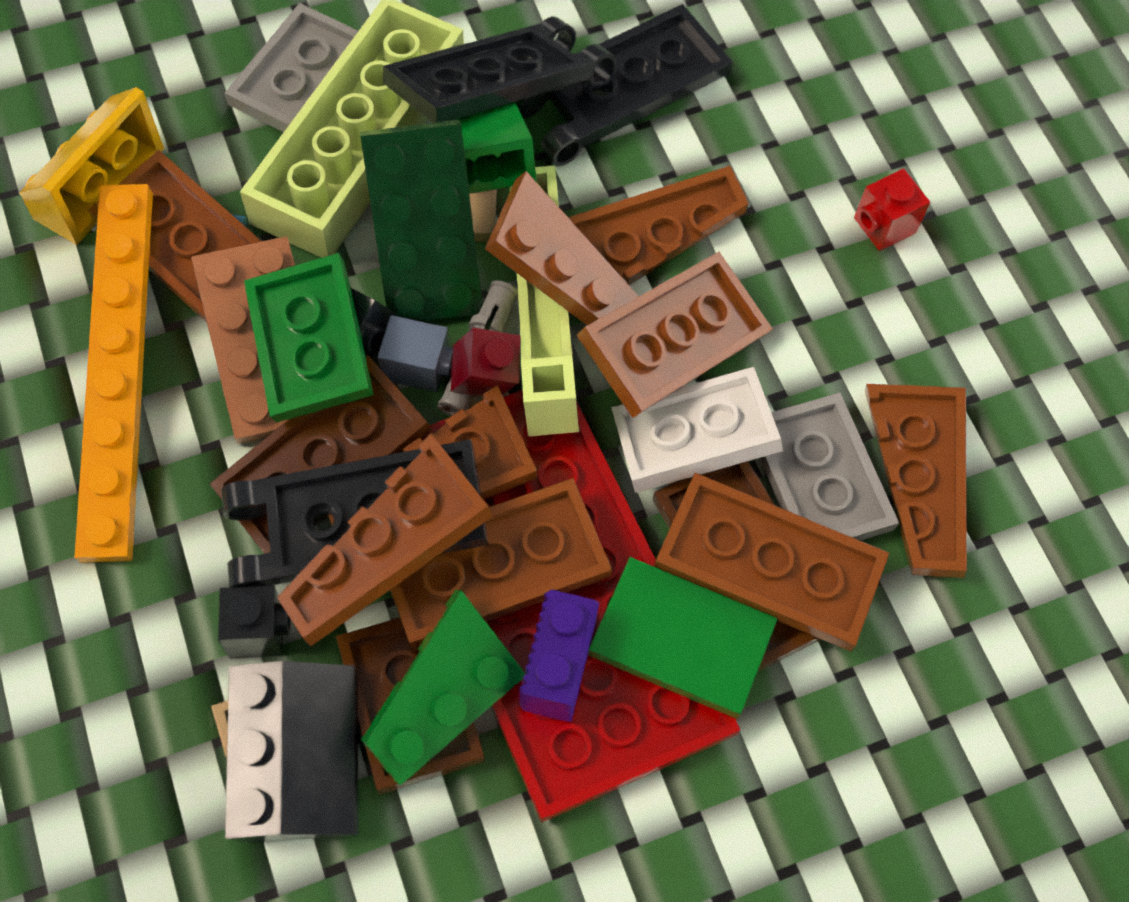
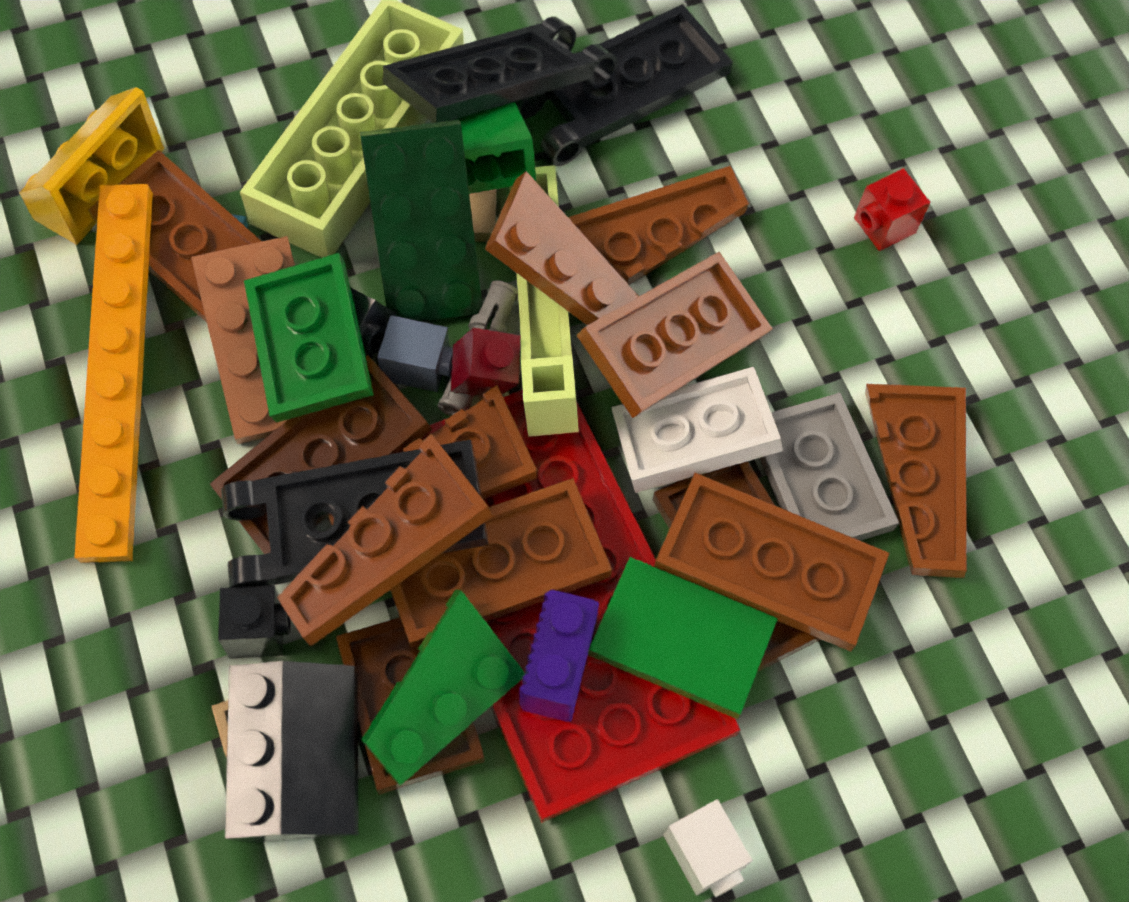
light grey plate [224,3,358,132] -> none
none -> white brick [663,799,753,897]

